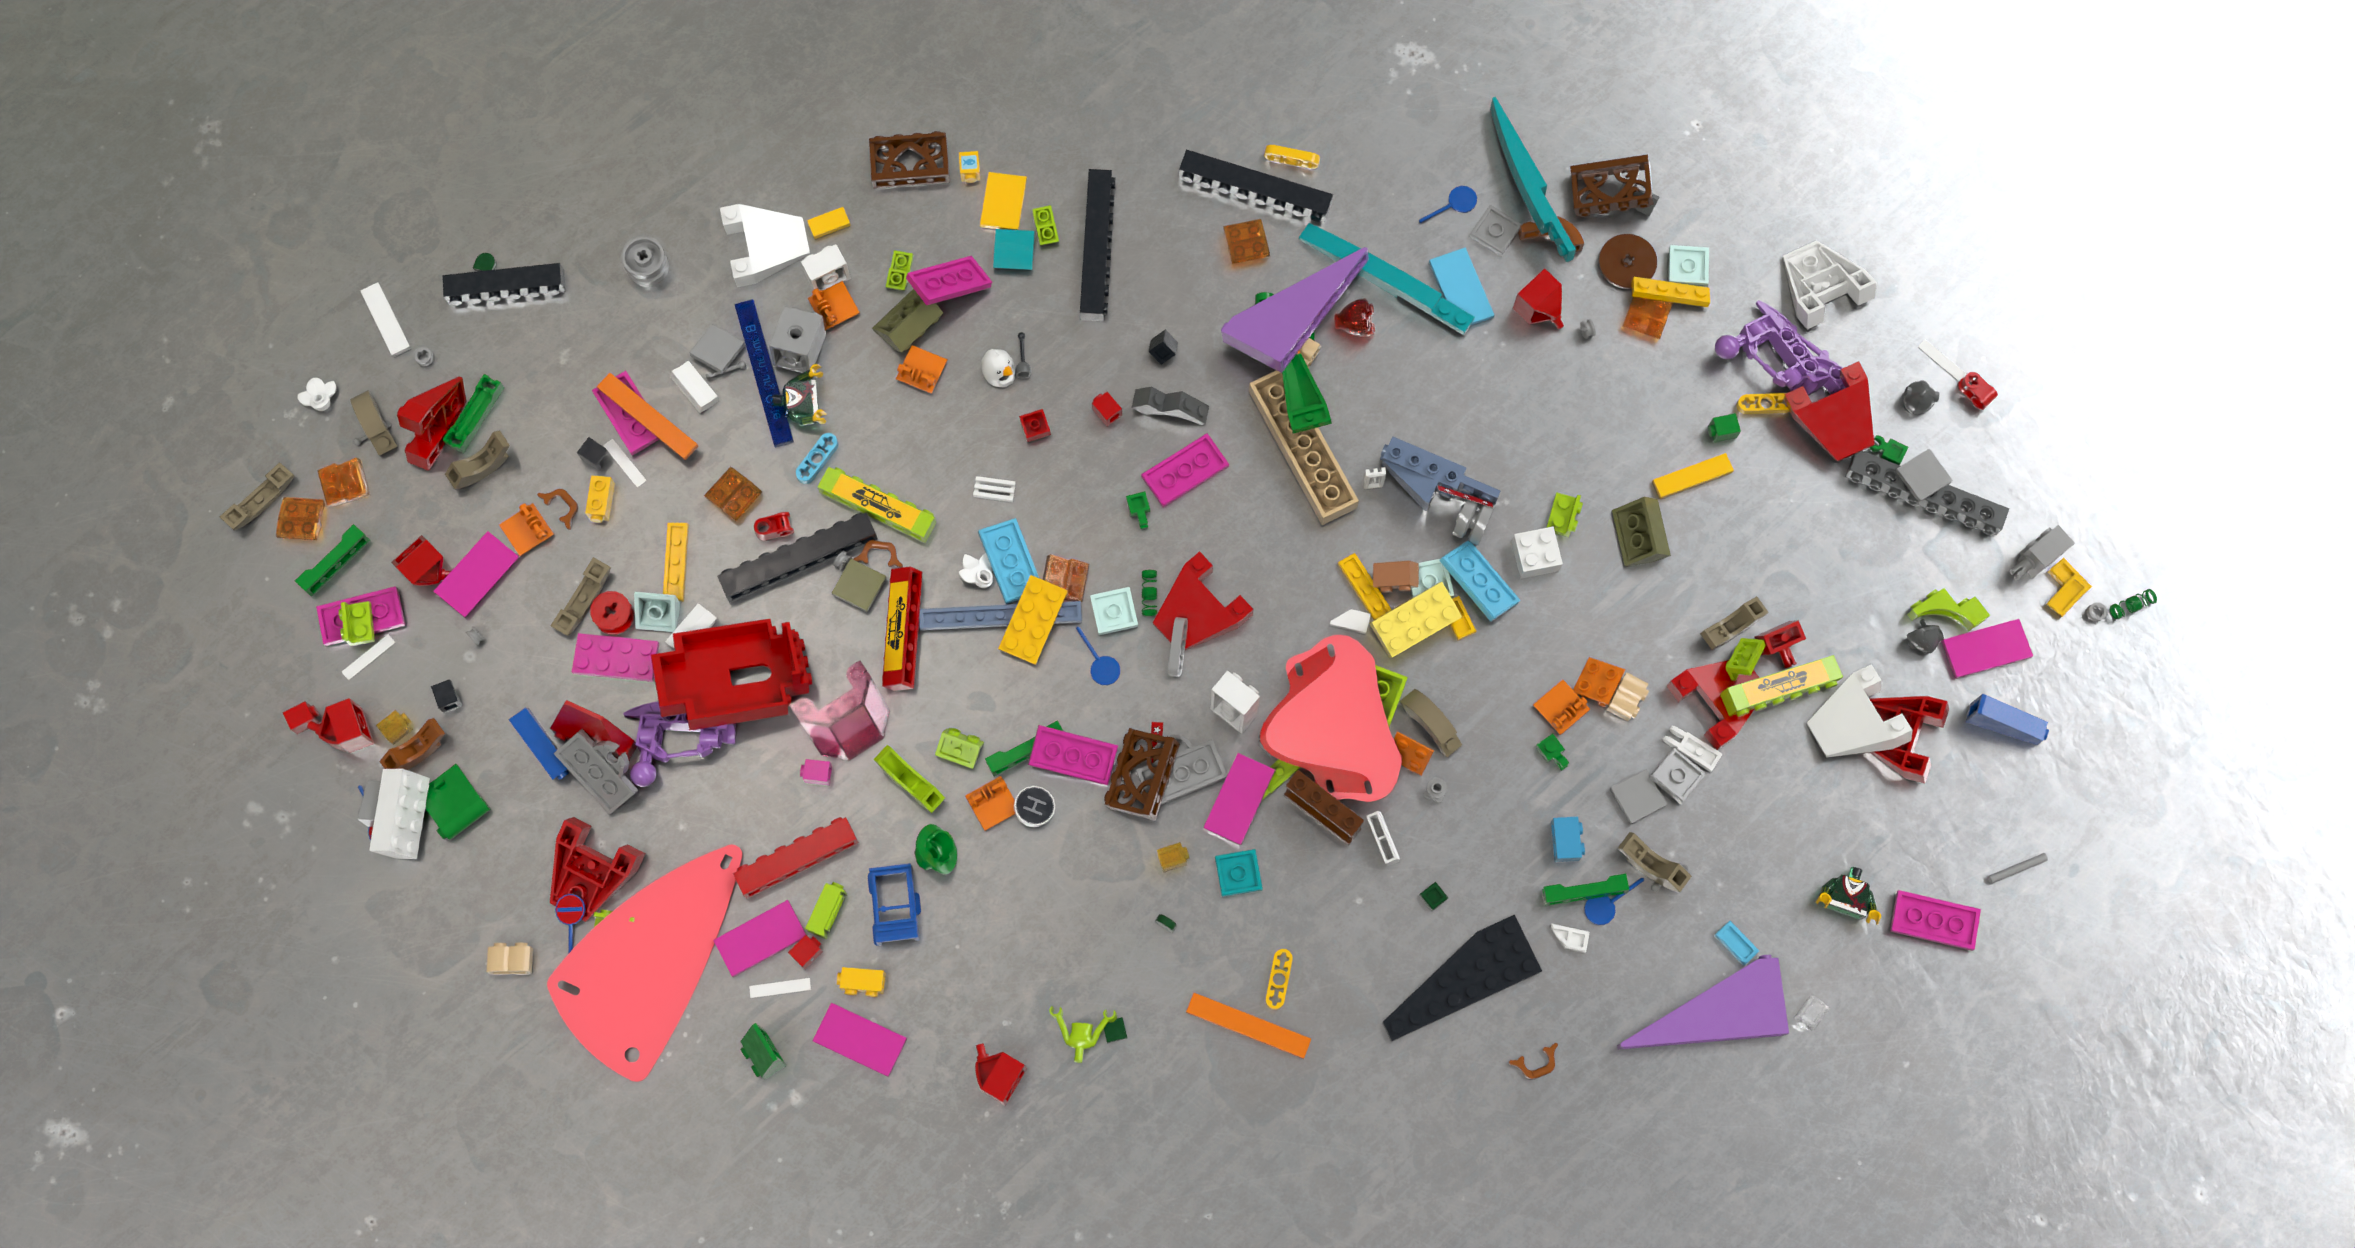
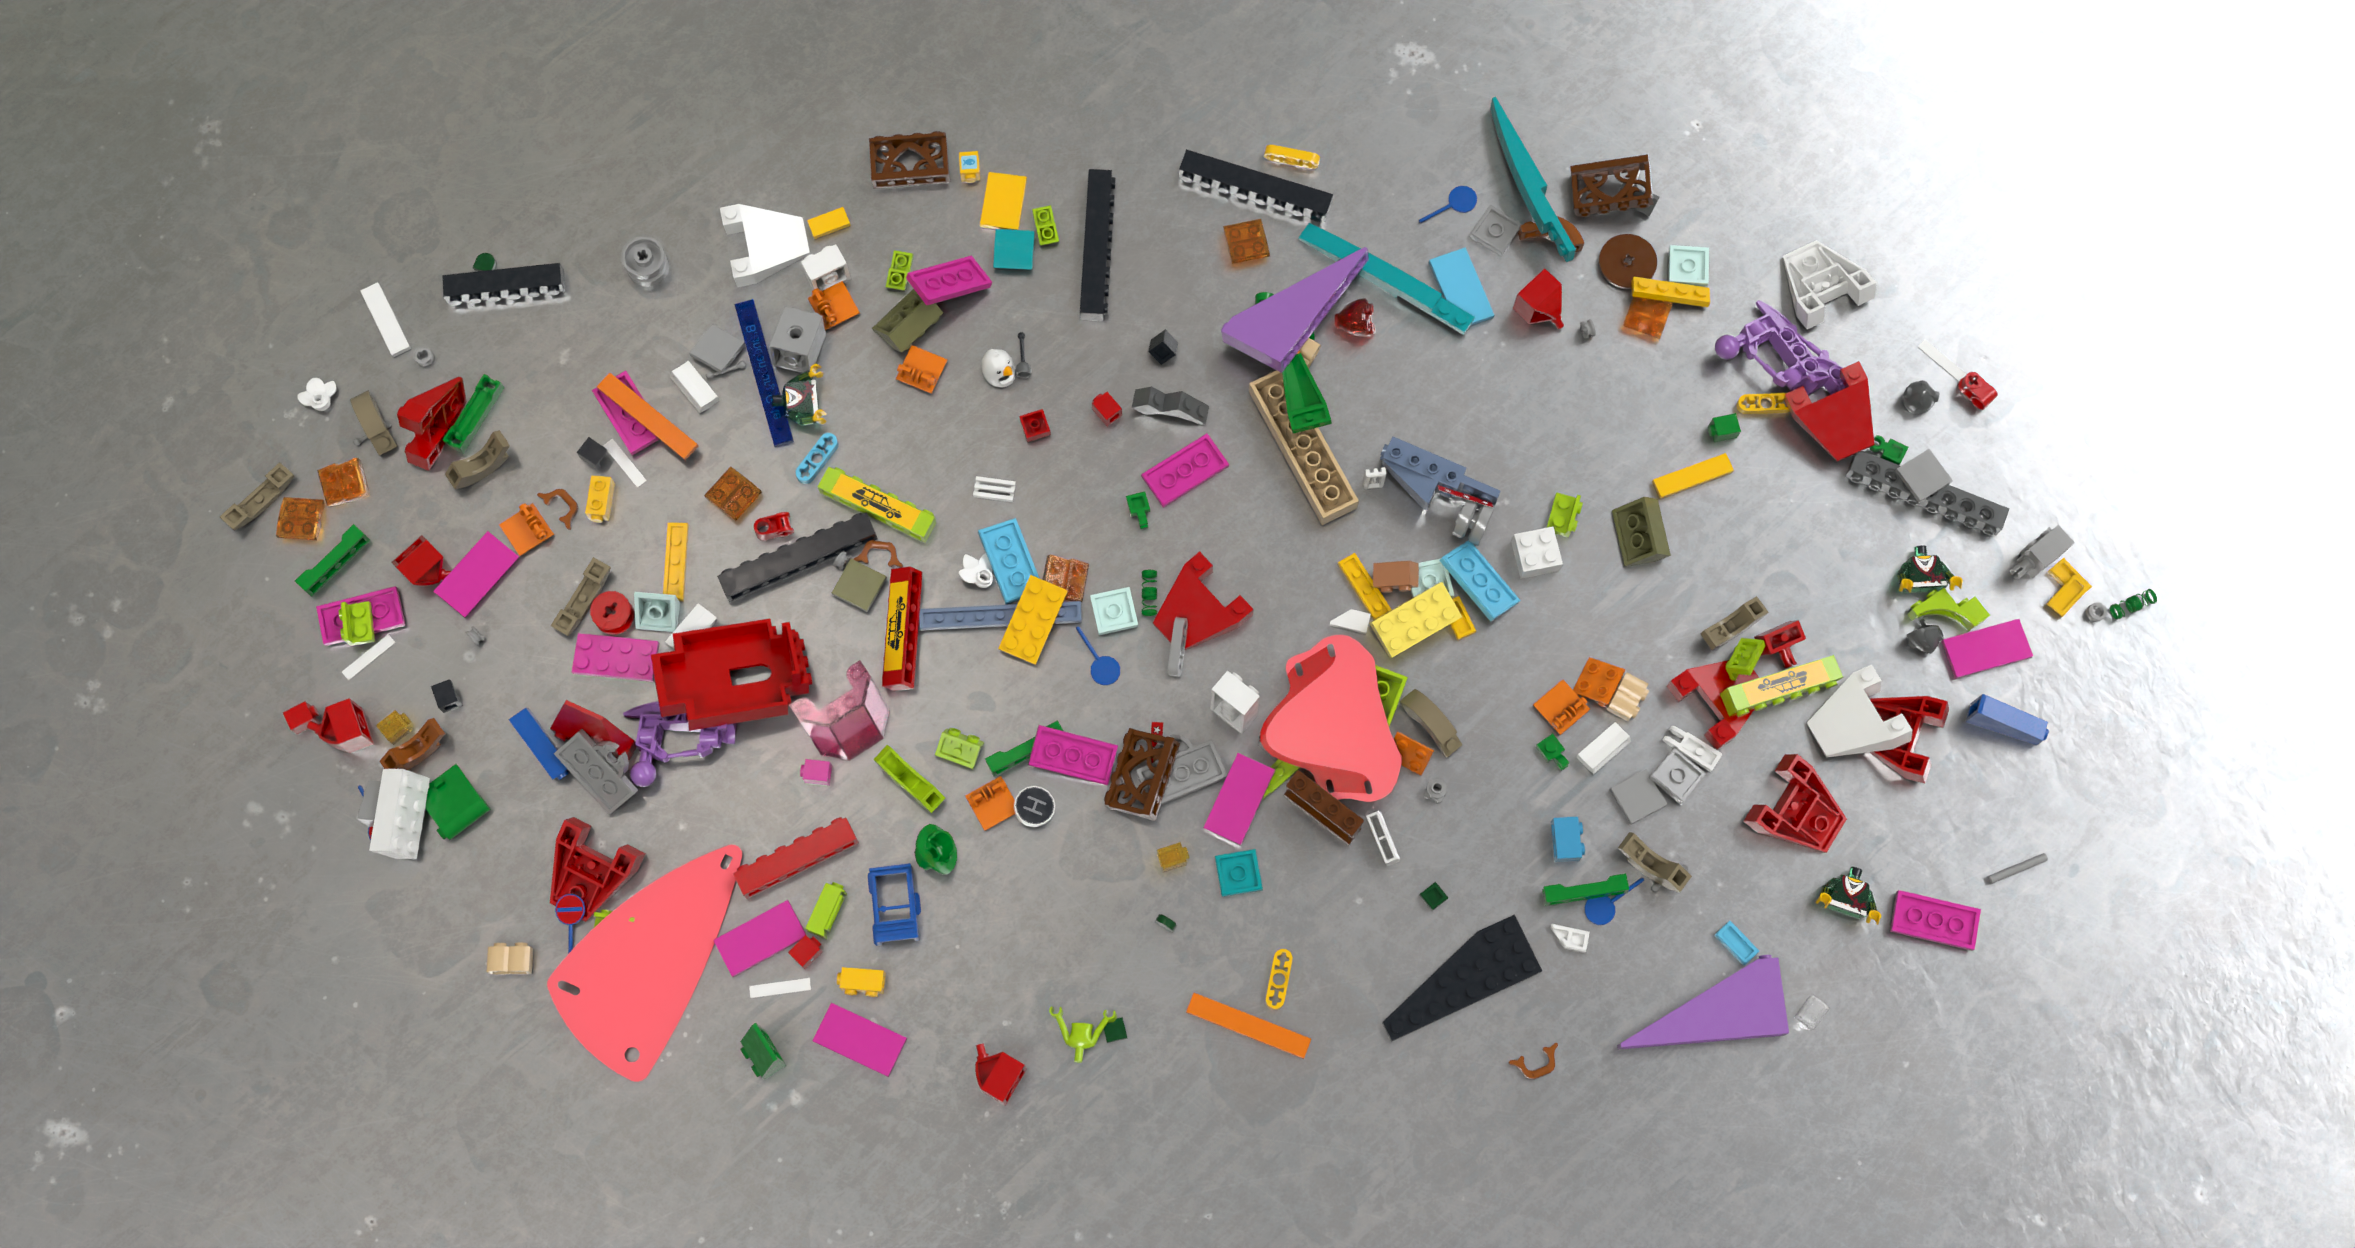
none -> white piece [1576,722,1631,774]
none -> red wedge [1743,754,1847,853]
none -> torso [1897,545,1963,593]

